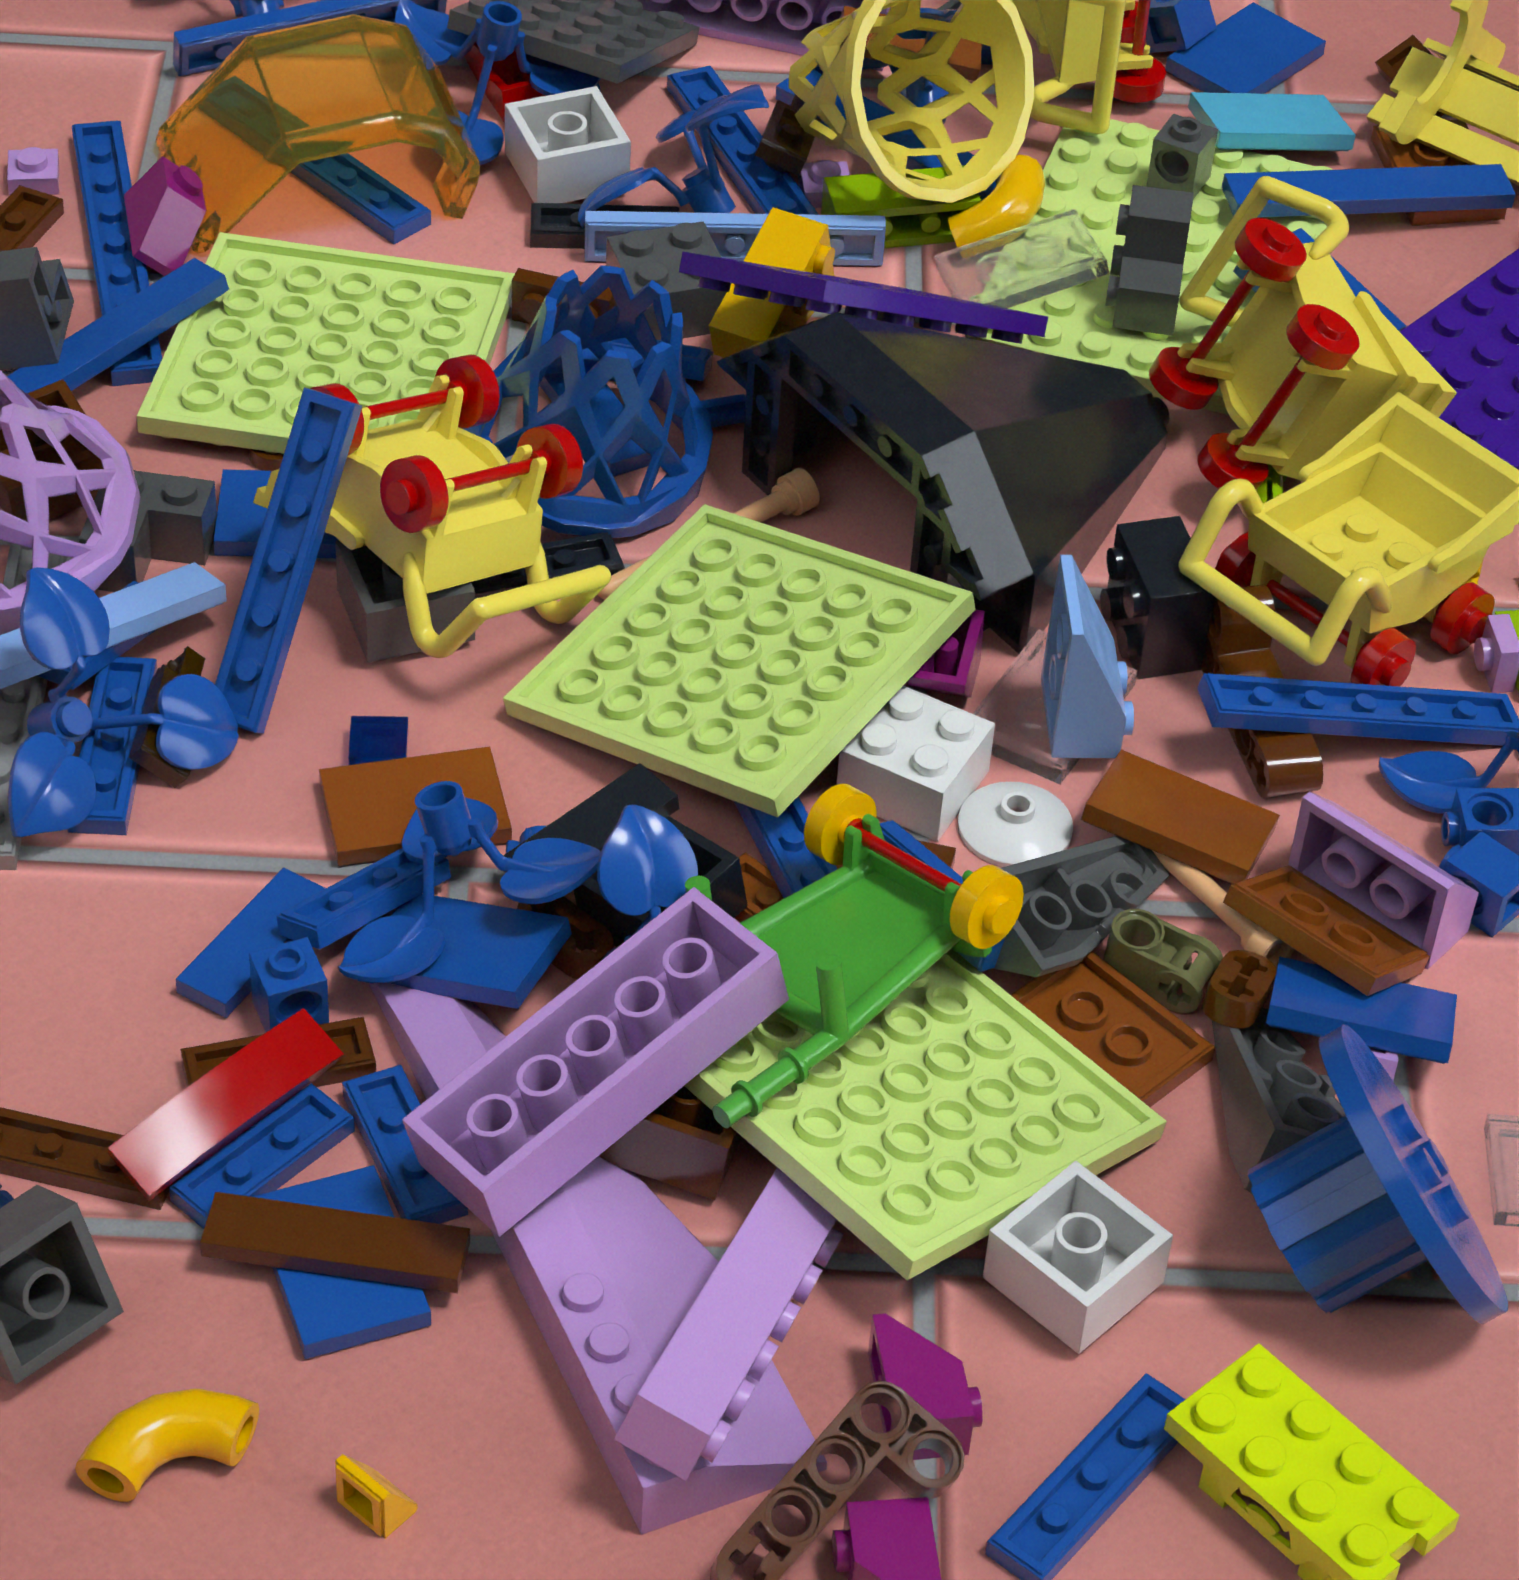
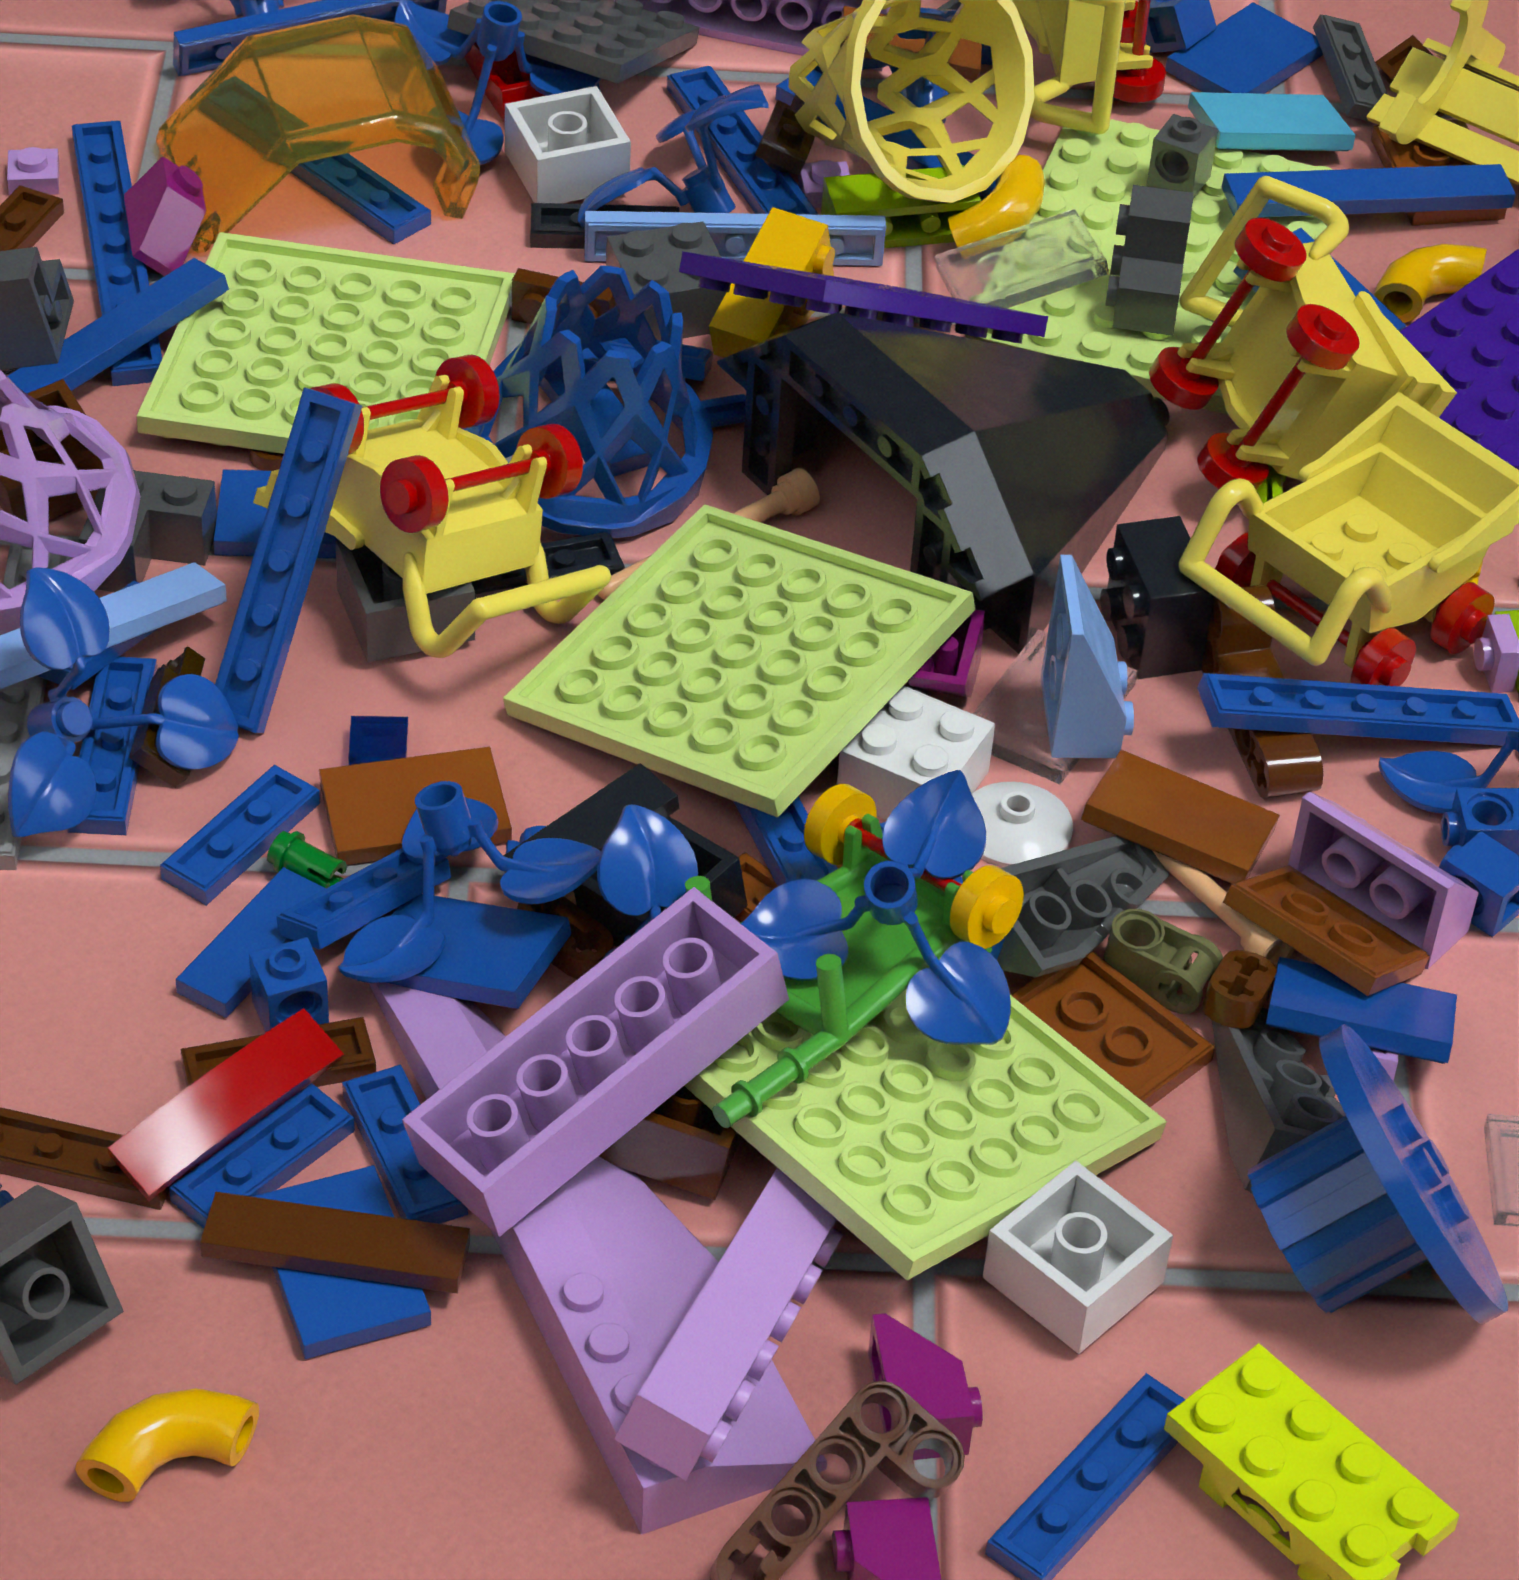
yellow slope [335,1454,418,1539] -> none
none -> blue tile [160,764,320,906]
none -> green pin [267,831,347,888]
none -> blue plant [741,770,1011,1045]
none -> dark grey tile [1313,14,1388,122]
none -> yellow cylinder [1374,244,1487,323]

